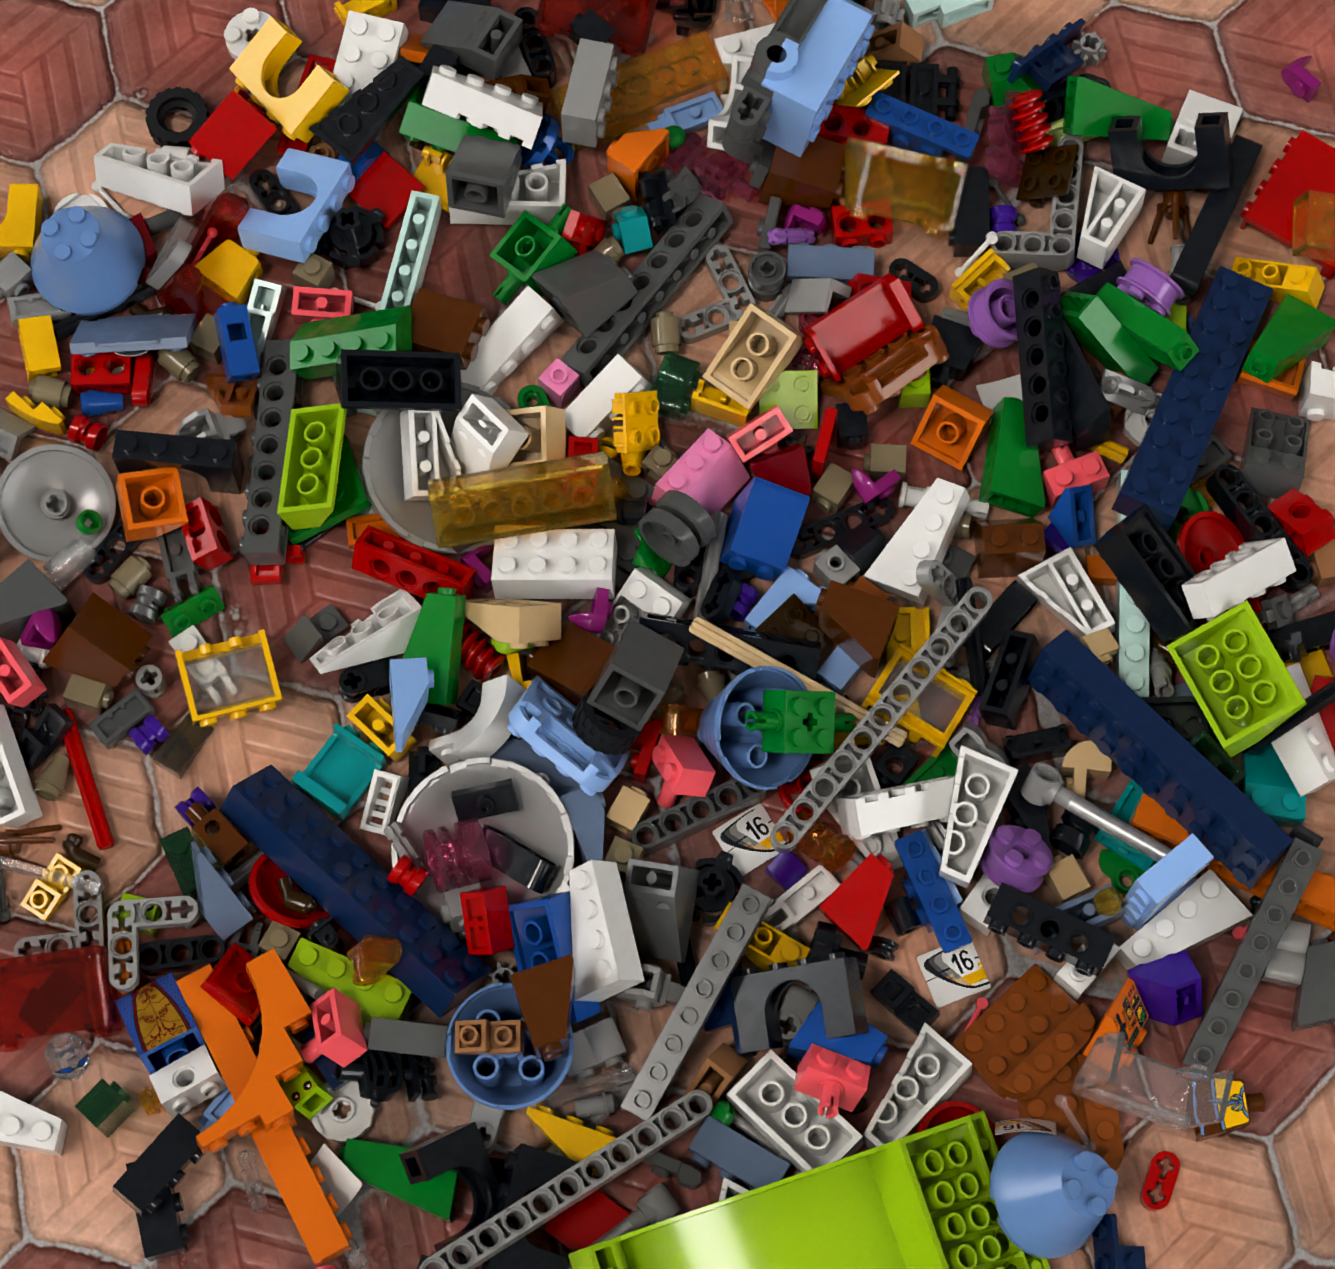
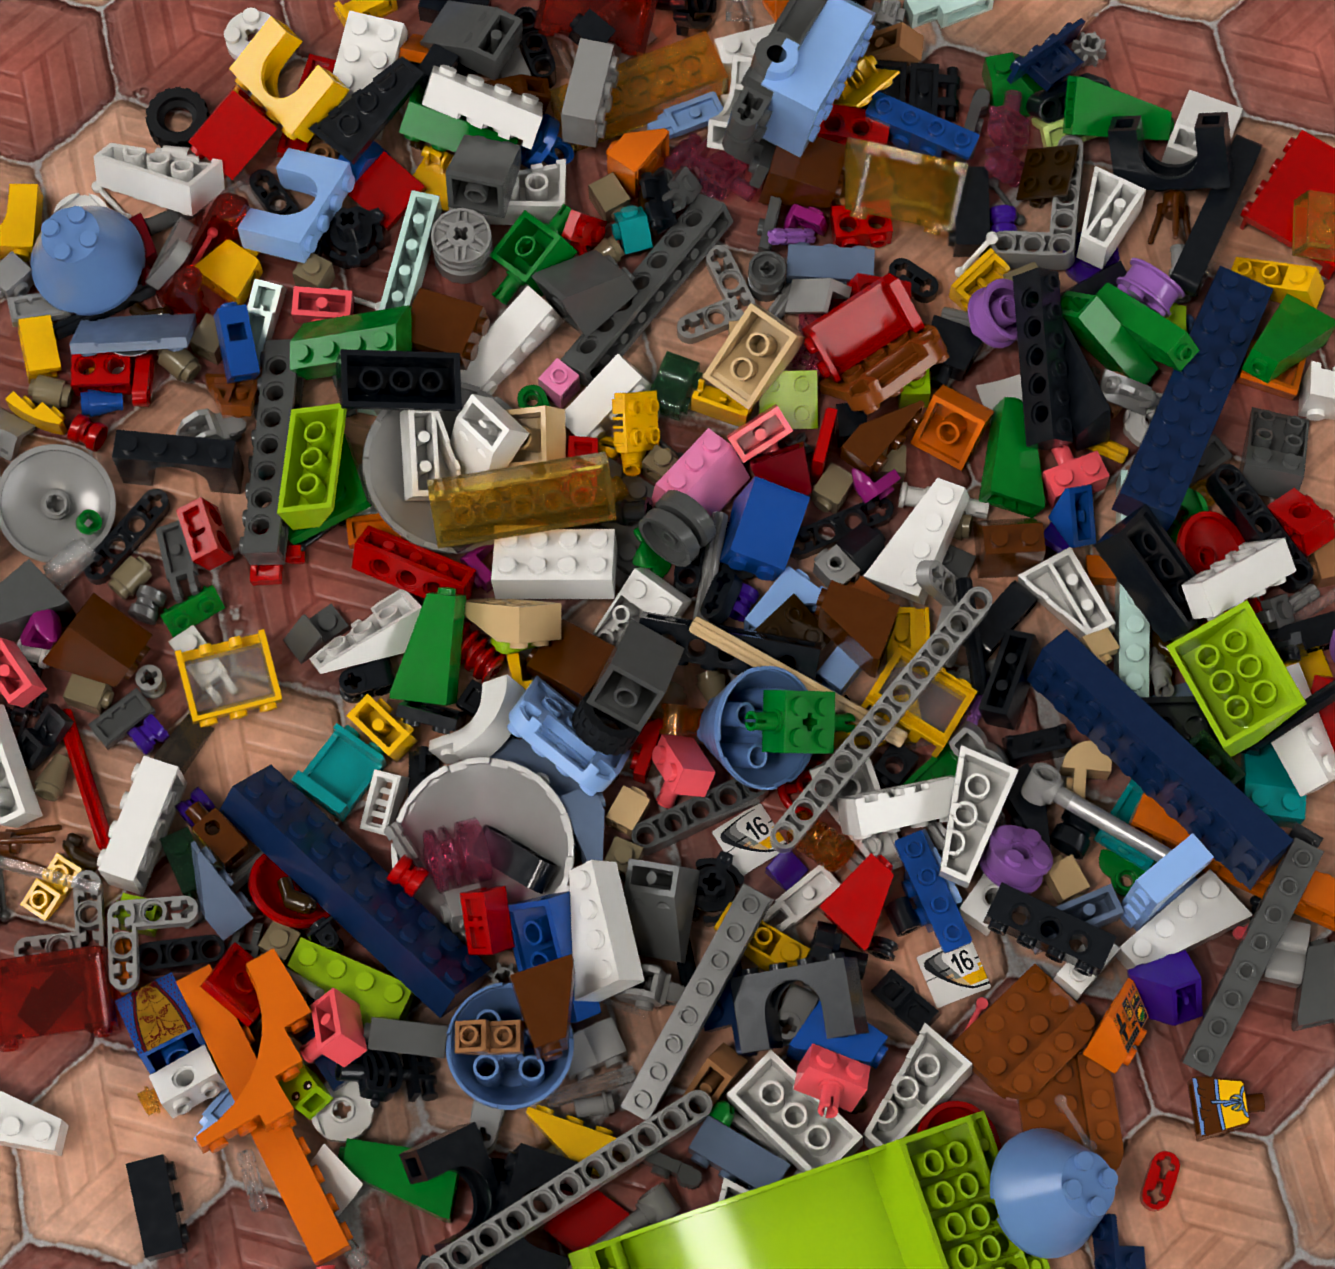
clear head [44,1032,91,1081] -> none
clear green brick [75,1078,135,1138] -> none
black brick [113,1113,206,1217] -> none
orange slope [116,467,188,542] -> none
clear orange piece [347,935,402,986] -> none
light blue slope [389,658,434,752] -> none
black plate [451,779,519,823] -> none
magenta plate [568,587,613,634] -> none
dark tan brick [650,311,681,355] -> none
green hinge [665,125,686,150] -> none
sticker [995,1118,1057,1135] -> none
red piece [1007,89,1054,154] -> none
clear windscreen [1072,1031,1234,1130] -> none
clear yellow plate [1093,887,1124,916] -> none
magenta plate [1281,55,1321,103] -> none
none -> white brick [97,756,187,896]
none -> light grey wheel [431,208,493,284]
none -> reddish brown slope [840,401,925,477]

